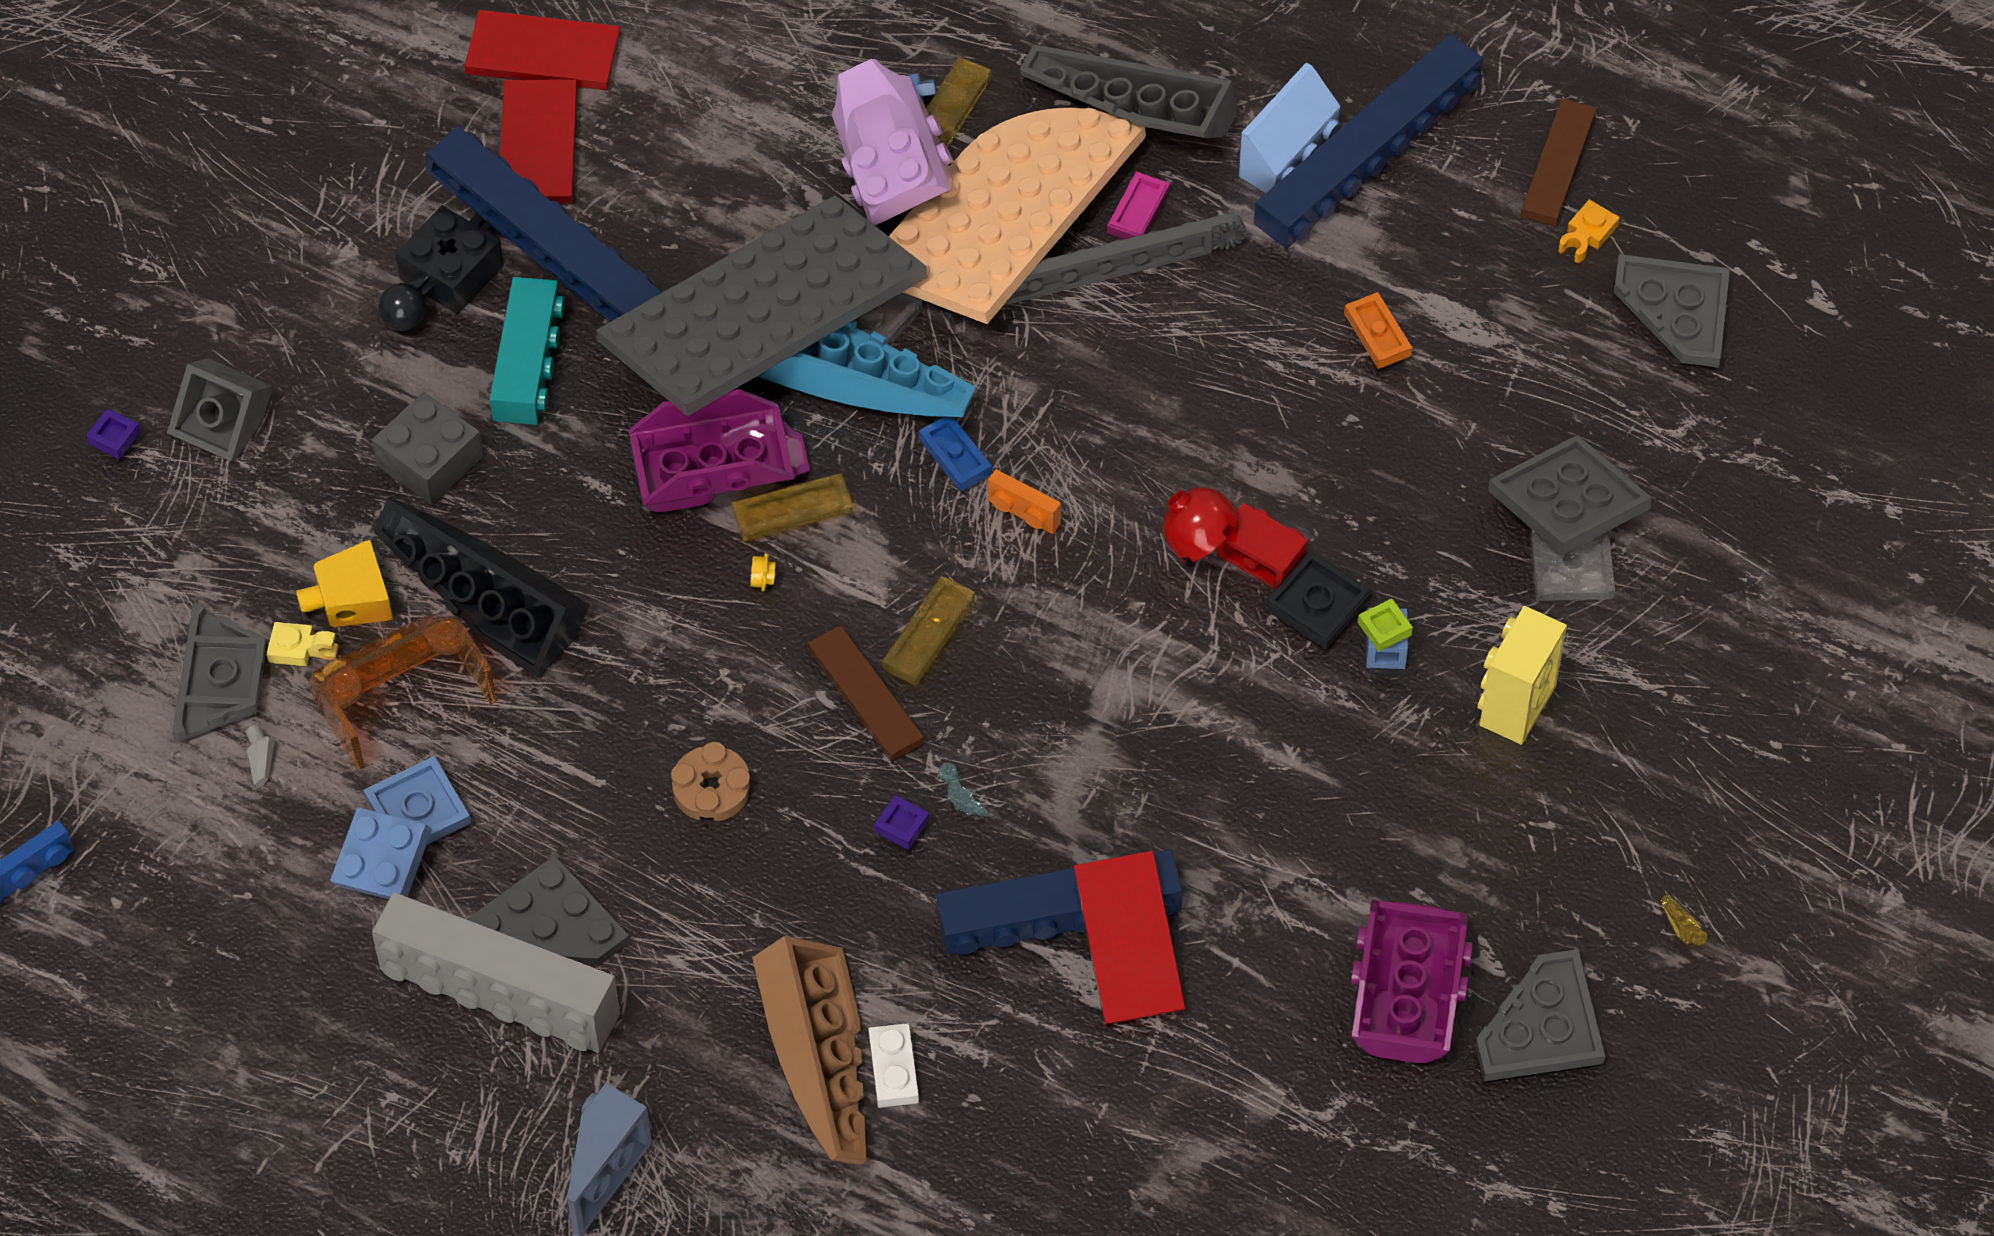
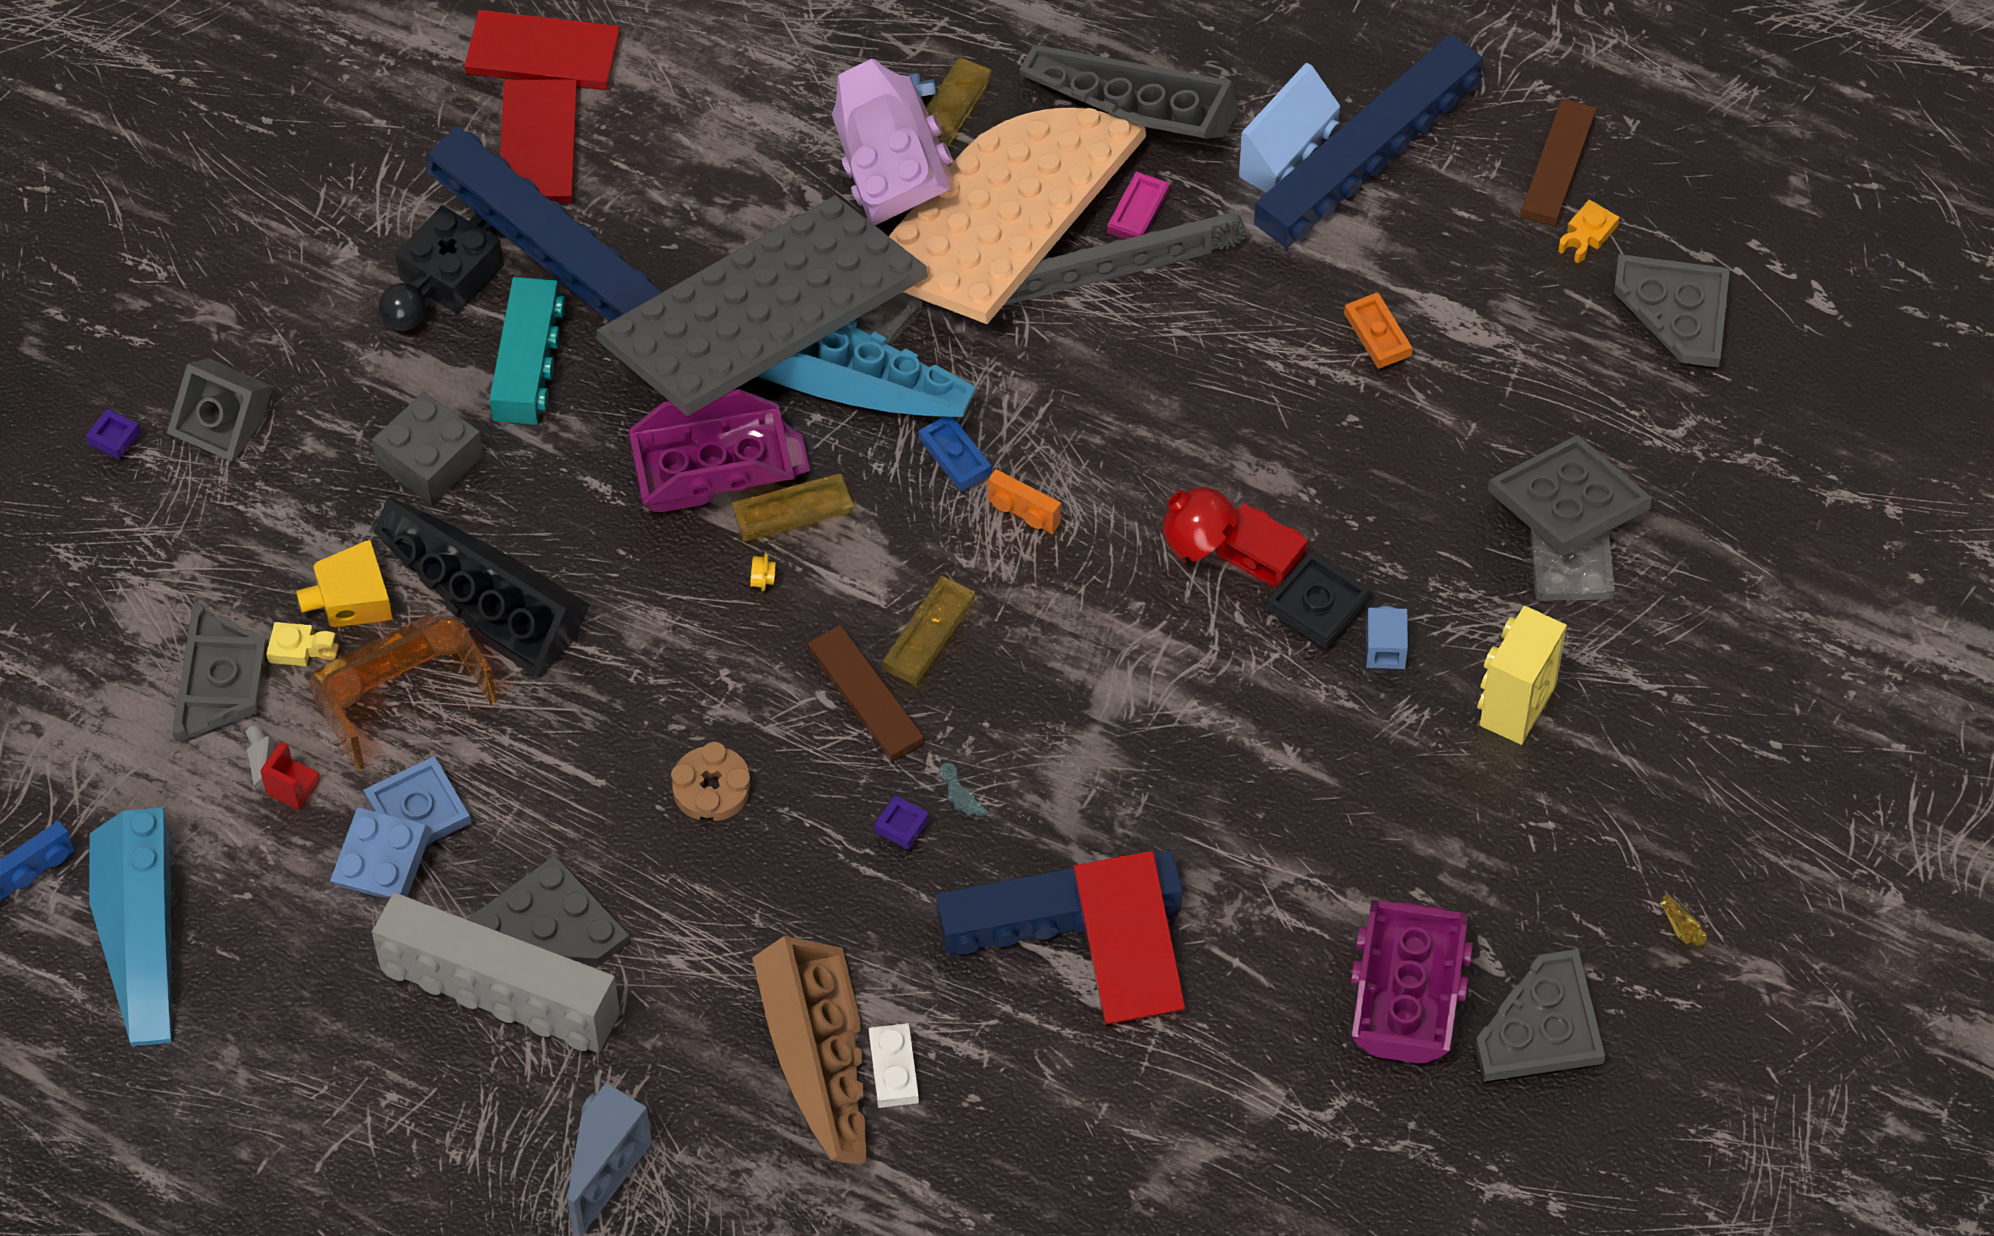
lime plate [1358,598,1413,652] -> none
none -> dark azure wedge [89,807,172,1046]
none -> red panel [260,742,320,810]

